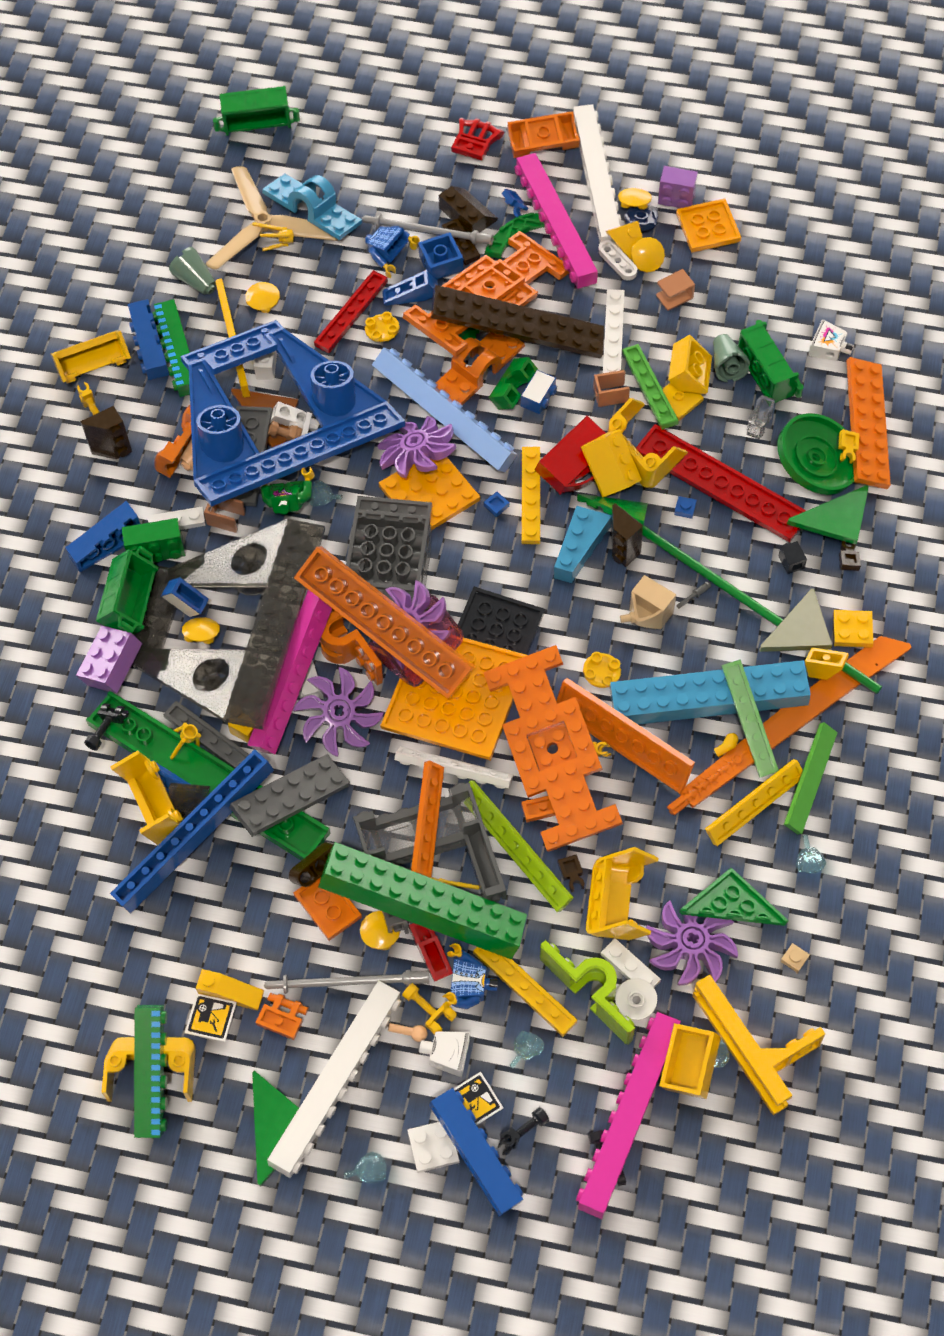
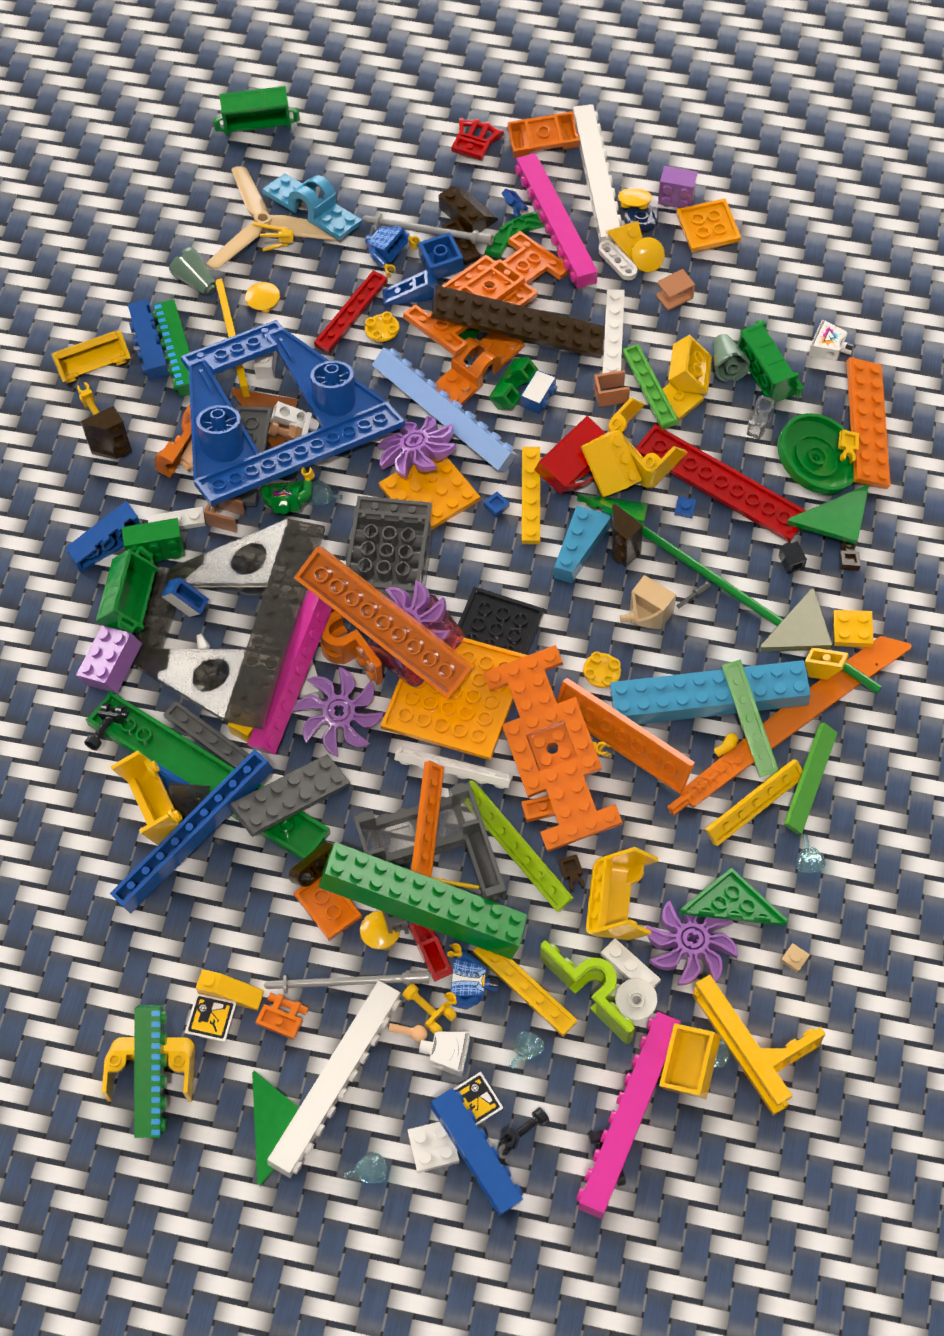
yellow plant [170,723,201,760] -> none
yellow dish [182,617,220,644] -> none

